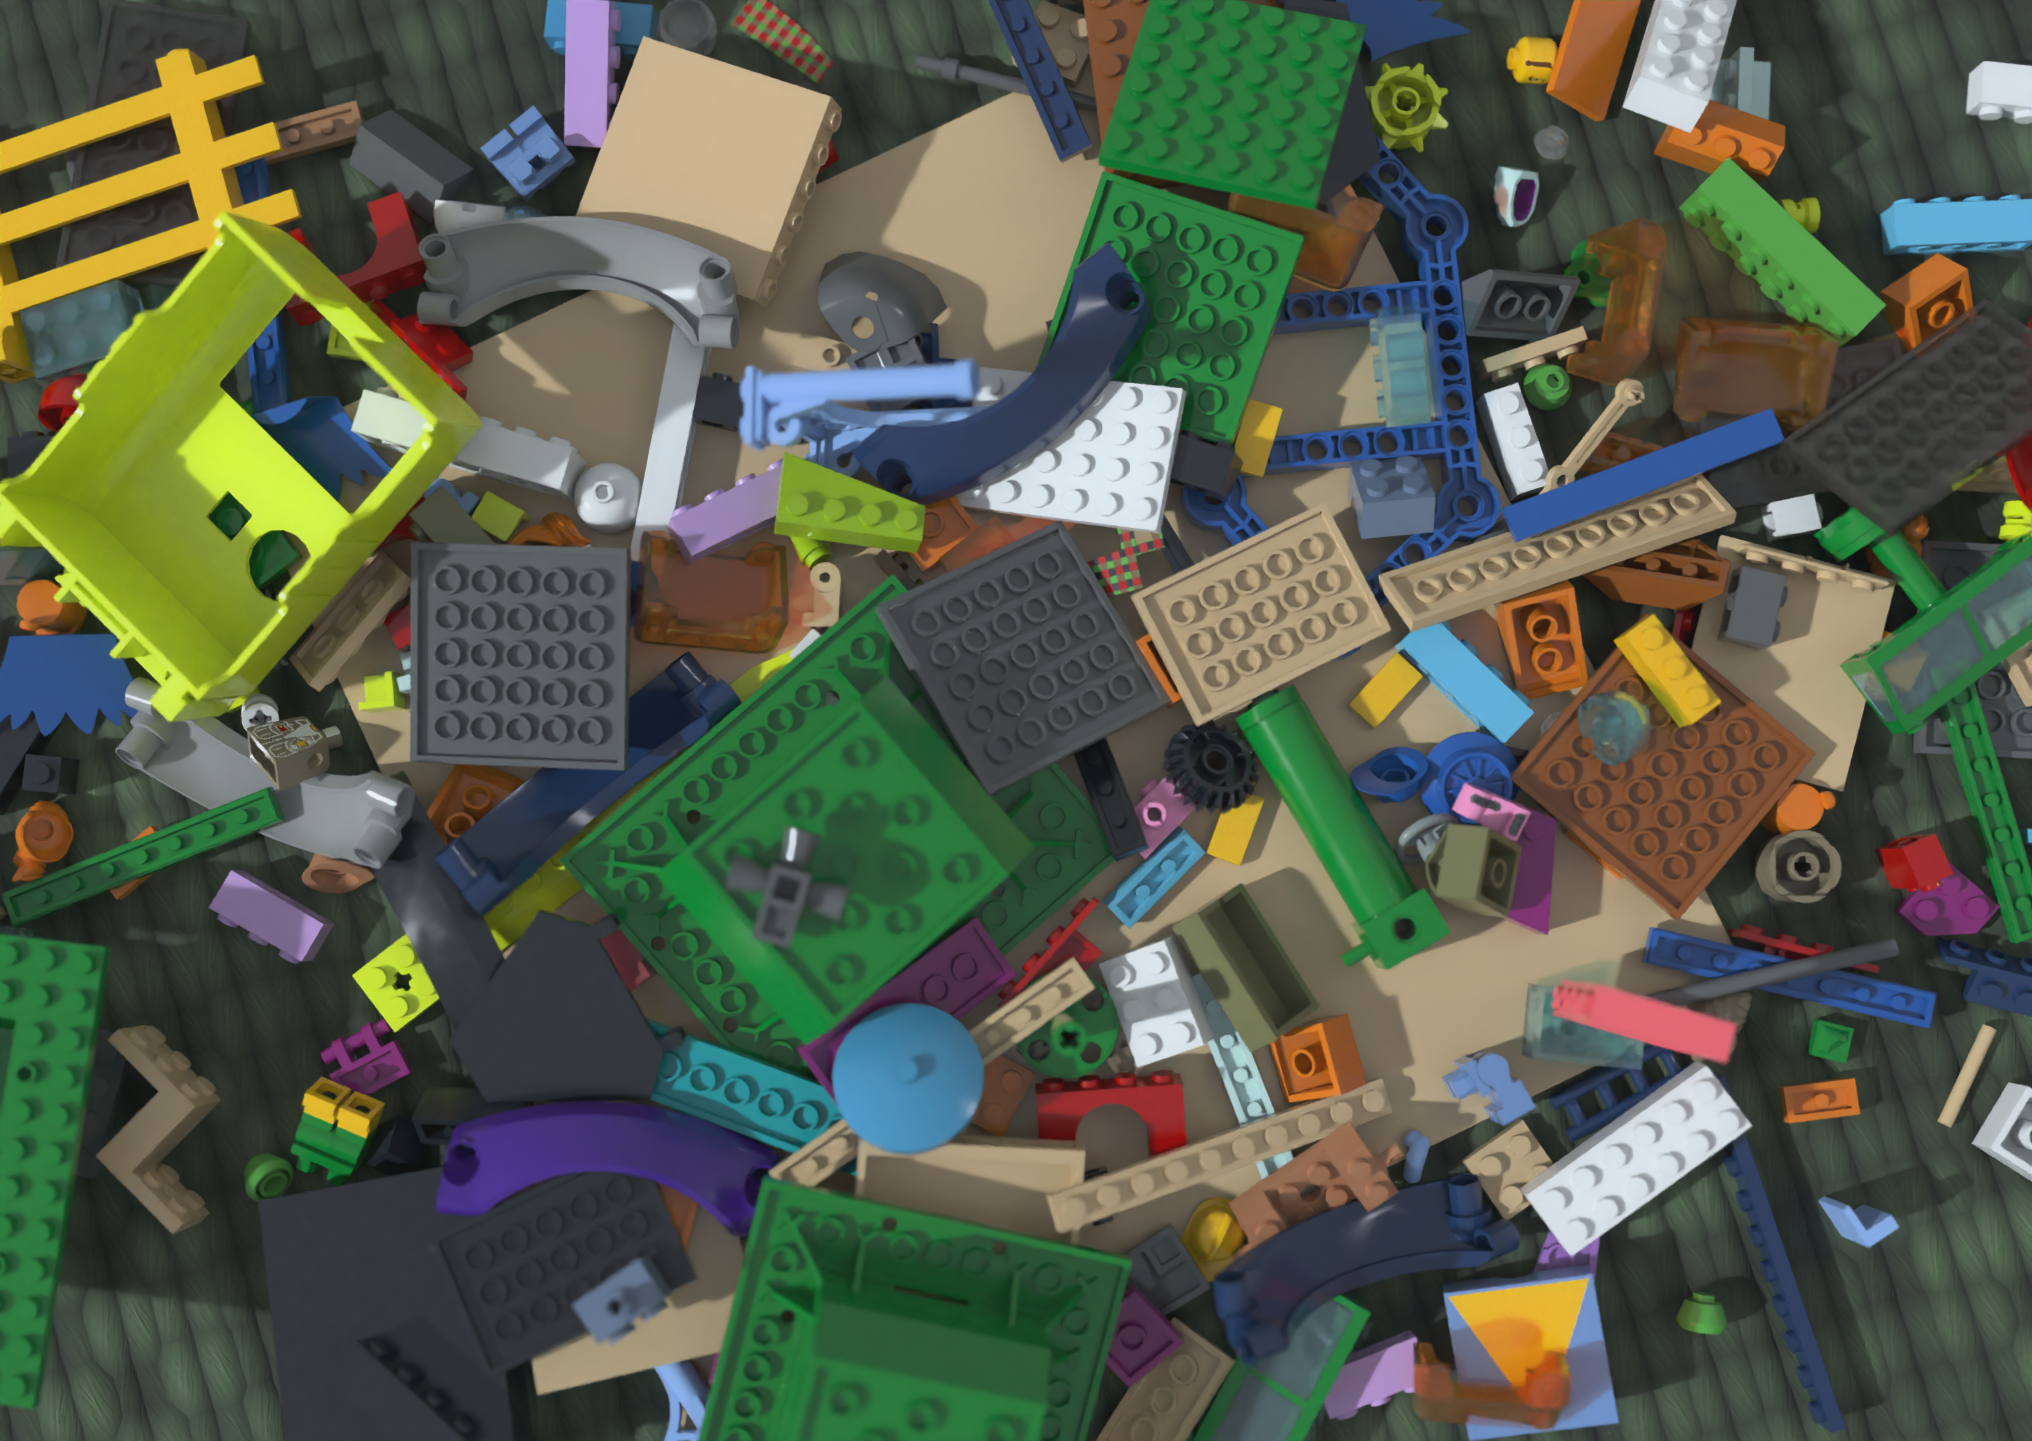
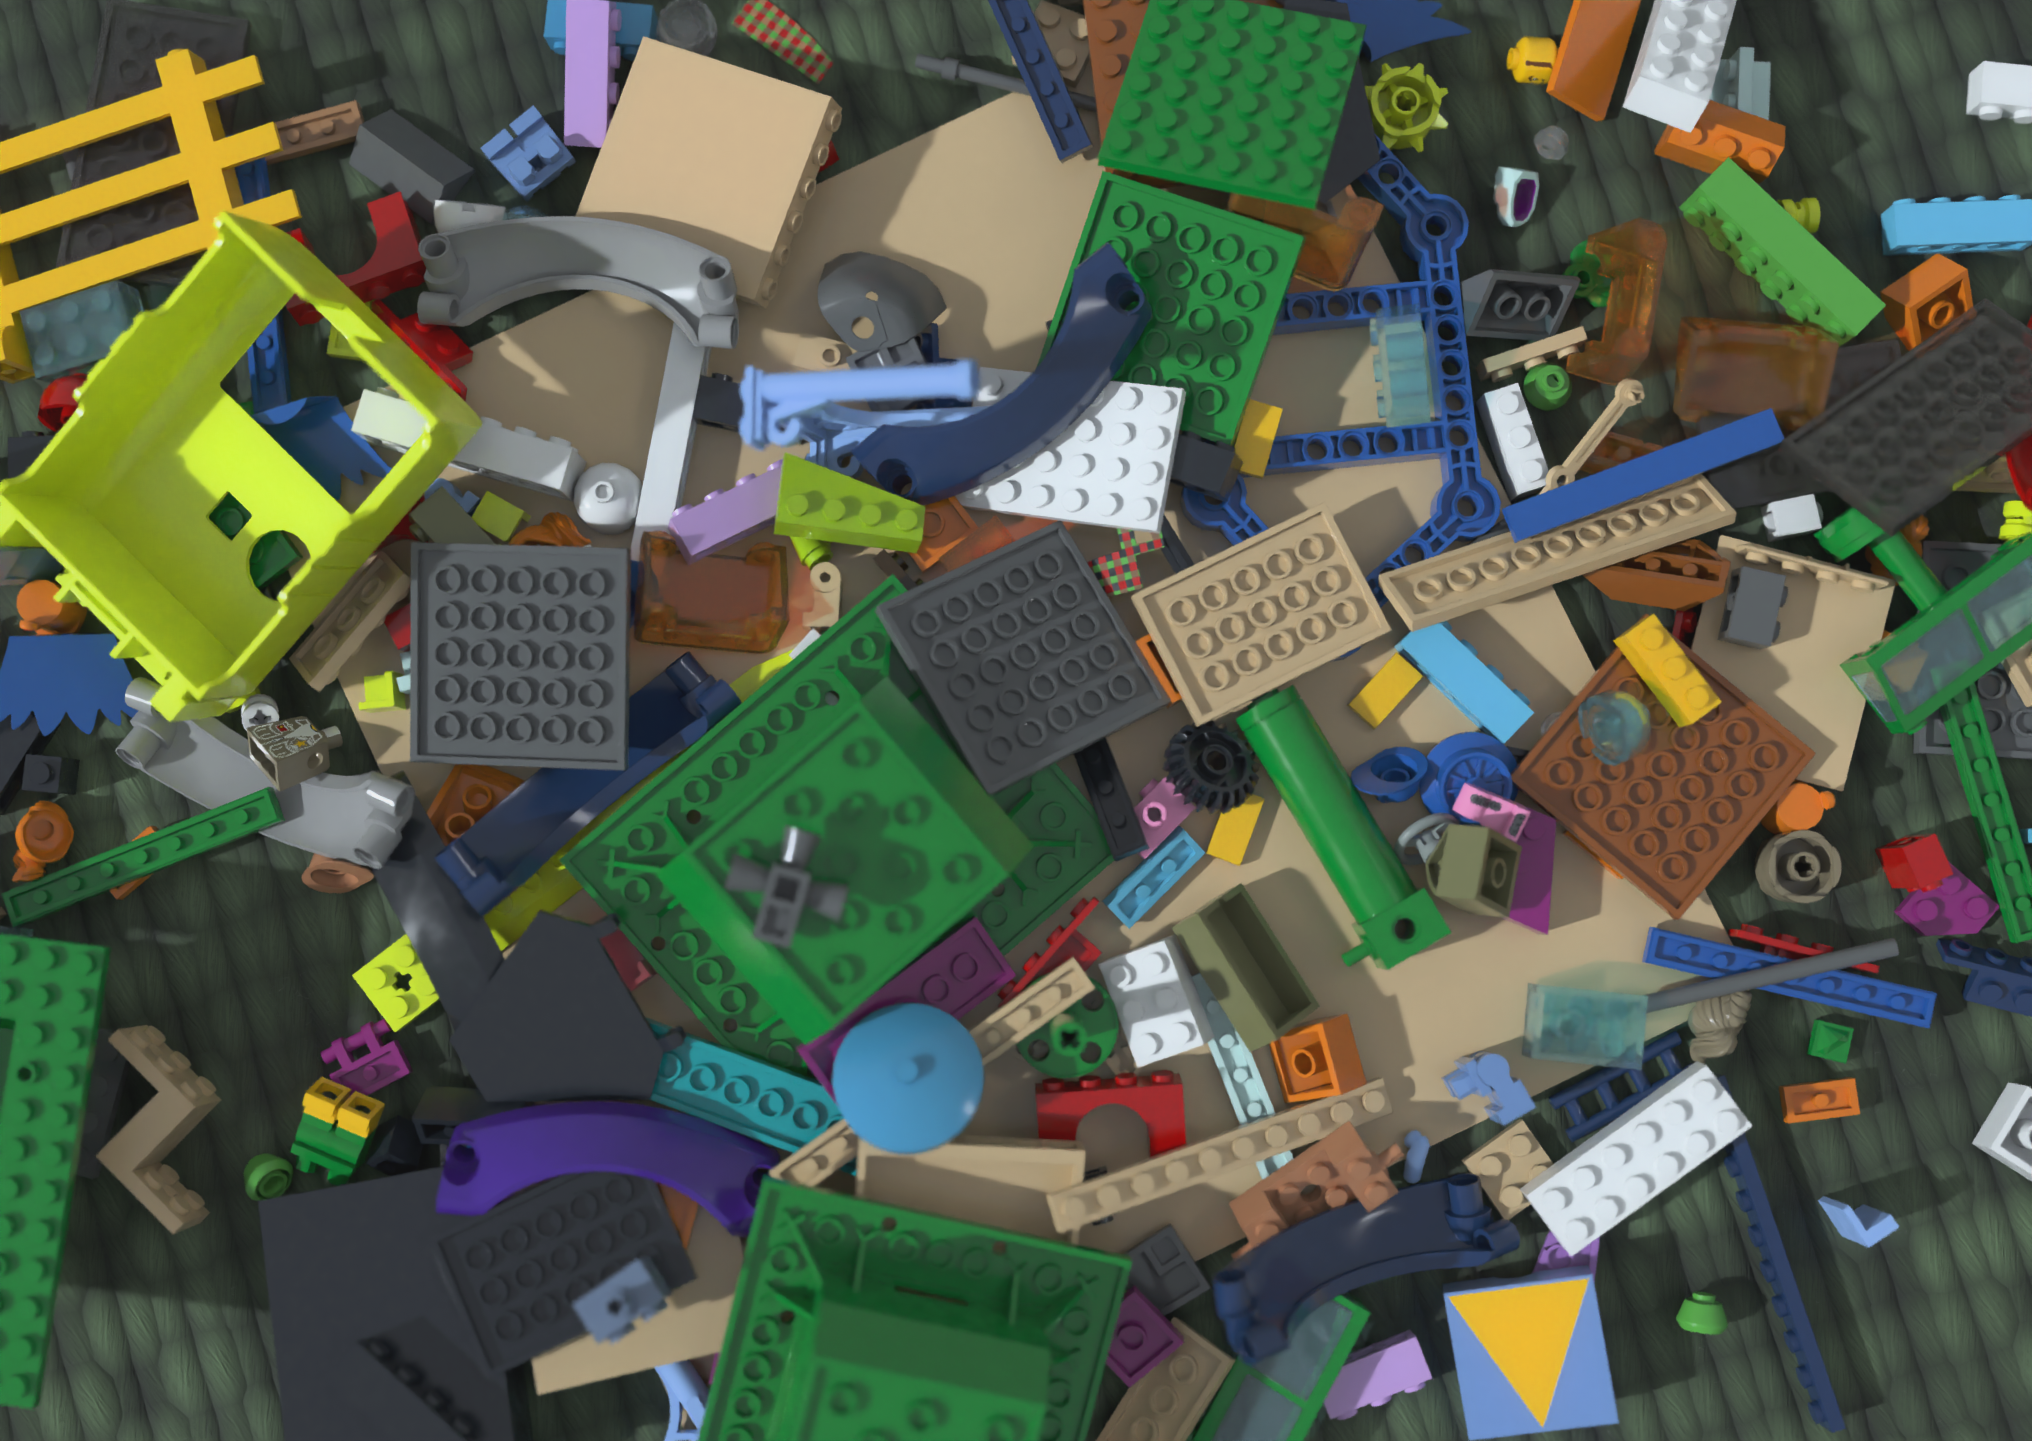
lavender brick [209,870,335,964] -> none
orange plate [971,1054,1036,1137] -> none
yellow piece [1181,1197,1246,1282] -> none
sand blue brick [1348,456,1436,539] -> none
clear orange windscreen [1412,1342,1571,1430] -> none
orange slope [1494,580,1588,700] -> none
coral window [1551,980,1737,1063] -> none
tan bar [1937,1024,1997,1128] -> none

